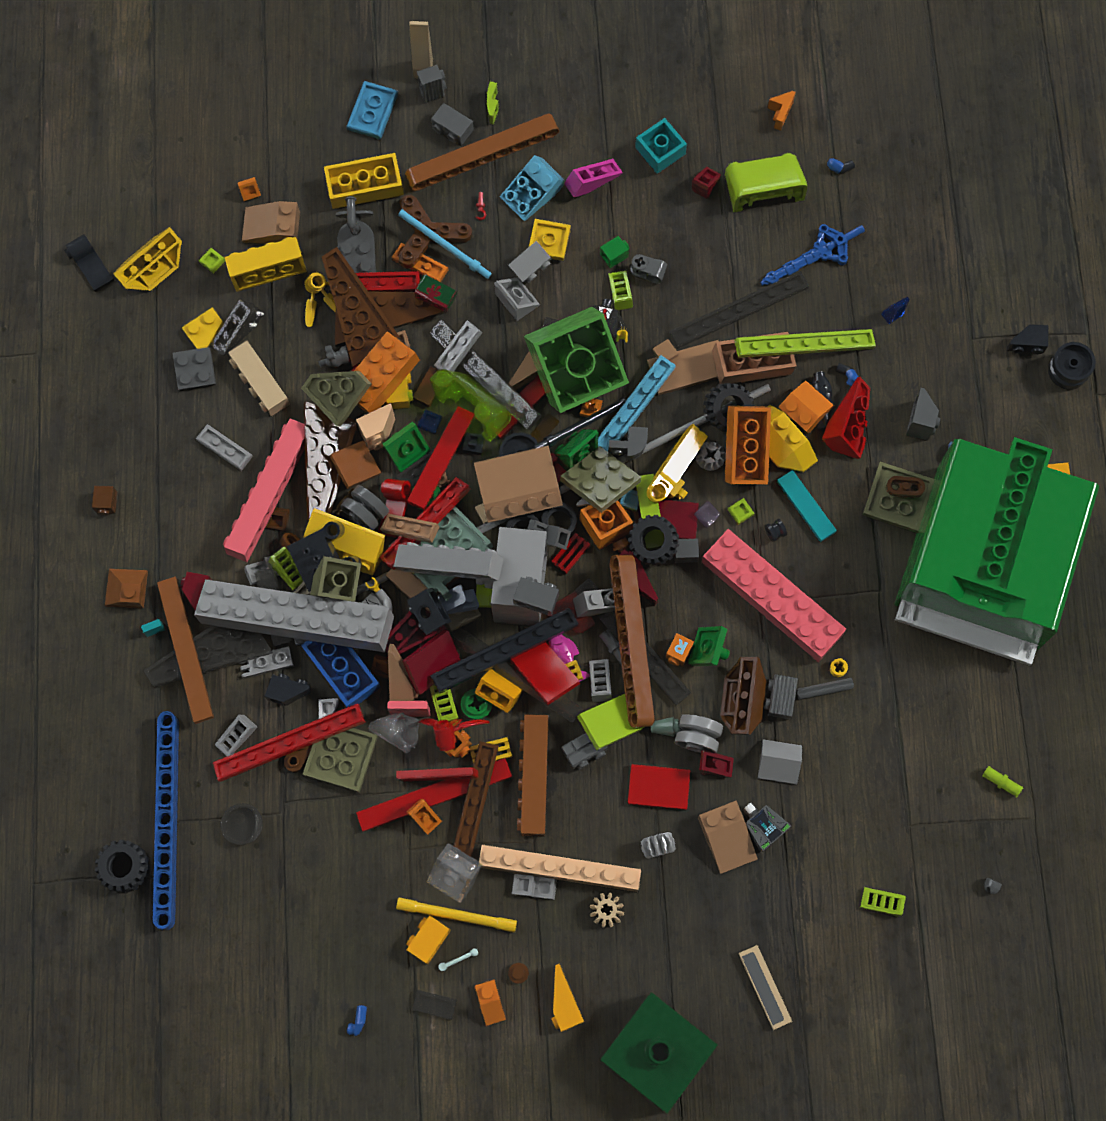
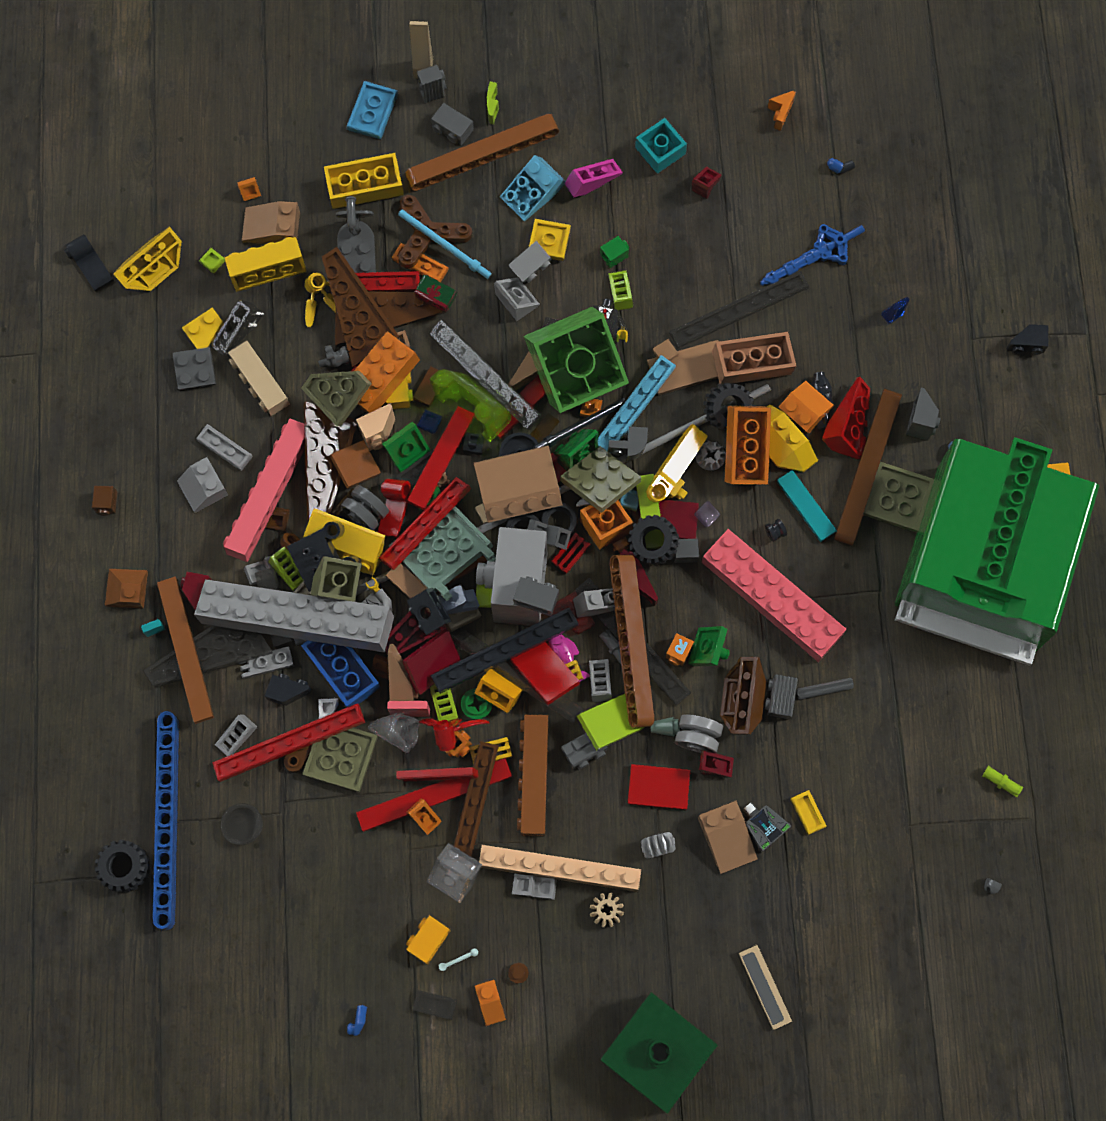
medium nougat tile [380,514,439,543] -> none
light grey brick [393,542,504,581] -> none
yellow piece [396,898,517,933] -> none
light grey tile [434,321,482,377] -> none
red hand [476,192,486,220] -> none
light orange slope [551,964,584,1032] -> none
dark grey piece [630,254,667,283] -> none
lime windscreen [725,153,808,212] -> none
lime tile [728,498,754,525] -> none
lime tile [734,329,876,358] -> none
light grey slope [757,739,802,785] -> none
yellow bush [829,658,848,677] -> none
arm [836,363,858,386] -> none
lime slope [860,887,906,917] -> none
reddish brown plate [886,476,925,498] -> none
black wheel [1048,342,1096,390] -> none
none -> light grey slope [177,457,228,513]
none -> yellow tile [791,790,826,835]
none -> reddish brown beam [834,388,902,546]

